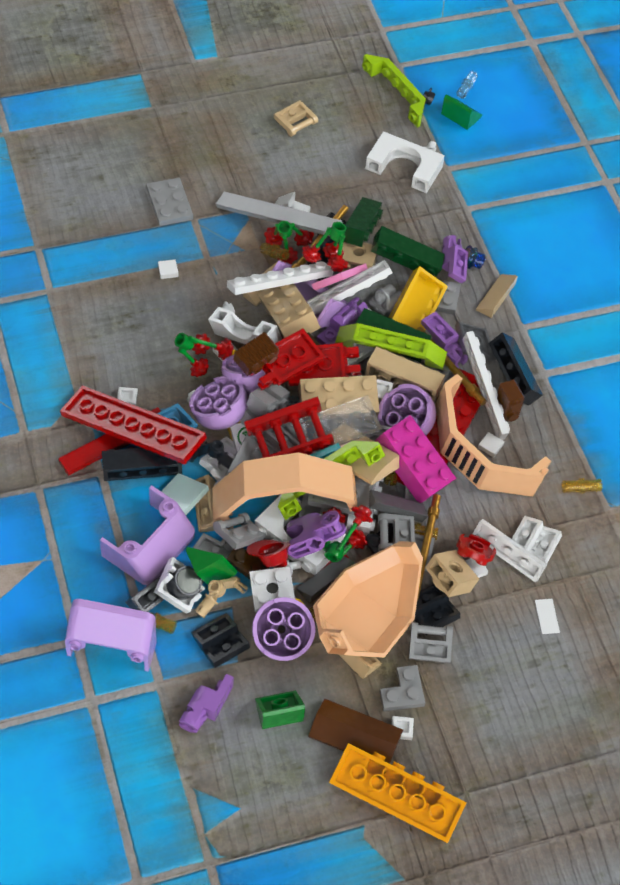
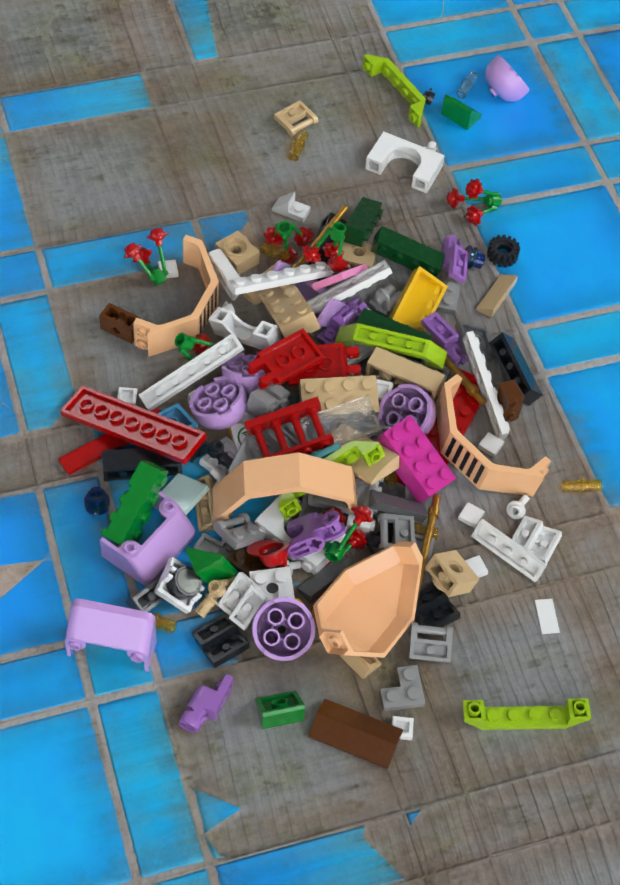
light grey plate [146,177,193,226] -> none
light grey tile [216,191,343,236] -> none
reddish brown brick [233,332,279,376] -> none
light orange plate [329,743,467,843] -> none
red plate [456,534,496,566] -> none
none -> clear blue piece [84,487,110,515]
none -> reddish brown brick [99,303,141,344]
none -> green wedge [100,461,168,545]
none -> plant [124,228,169,286]
none -> light nougat panel [133,235,219,357]
none -> white plate [139,333,245,411]
none -> white slope [208,249,240,301]
none -> tan brick [215,231,260,275]
none -> white slope [217,572,268,630]
none -> clear yellow pin [288,130,308,161]
none -> red plant [446,179,502,226]
none -> white tile [458,502,485,529]
none -> lime slope [462,698,591,730]
none -> lavender cylinder [485,55,530,102]
none -> black tyre [487,235,520,268]
none -> white plate [506,494,530,519]

